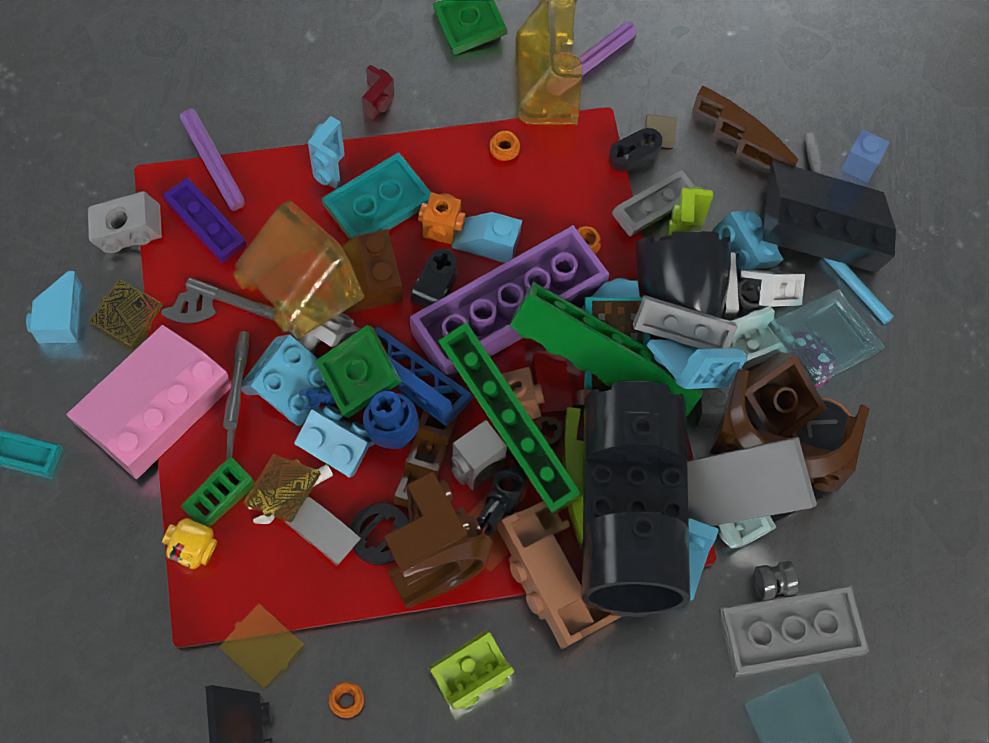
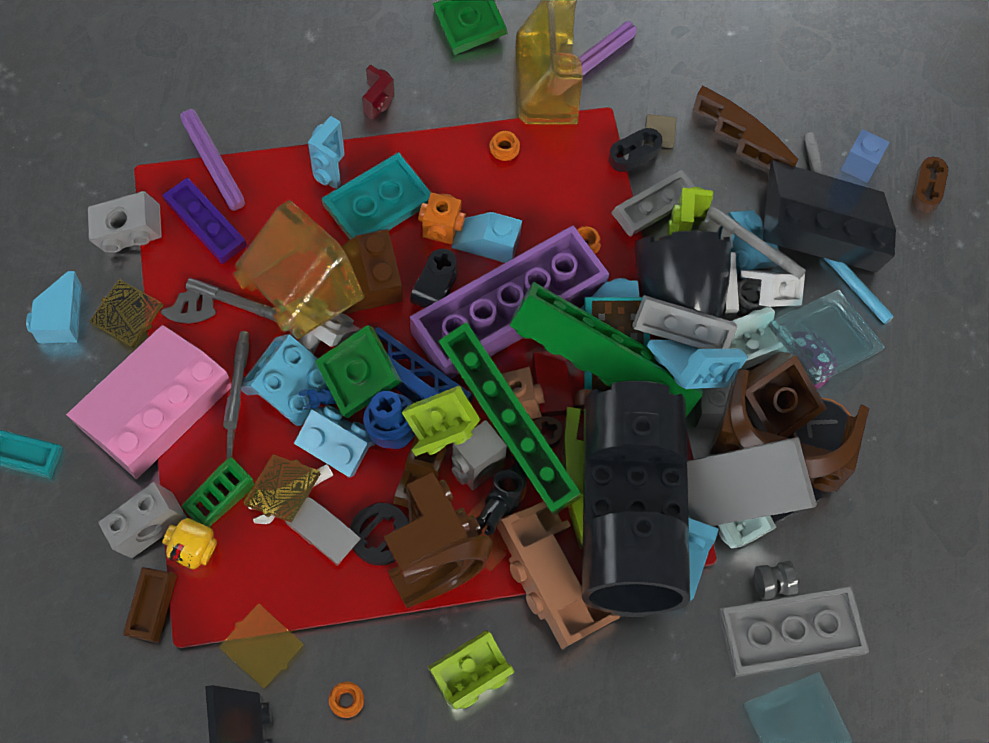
none -> light grey brick [98,482,187,558]
none -> reddish brown tile [123,567,177,643]
none -> lime bracket [402,386,480,456]
none -> light grey piece [697,207,806,279]
none -> reddish brown beam [912,156,948,212]

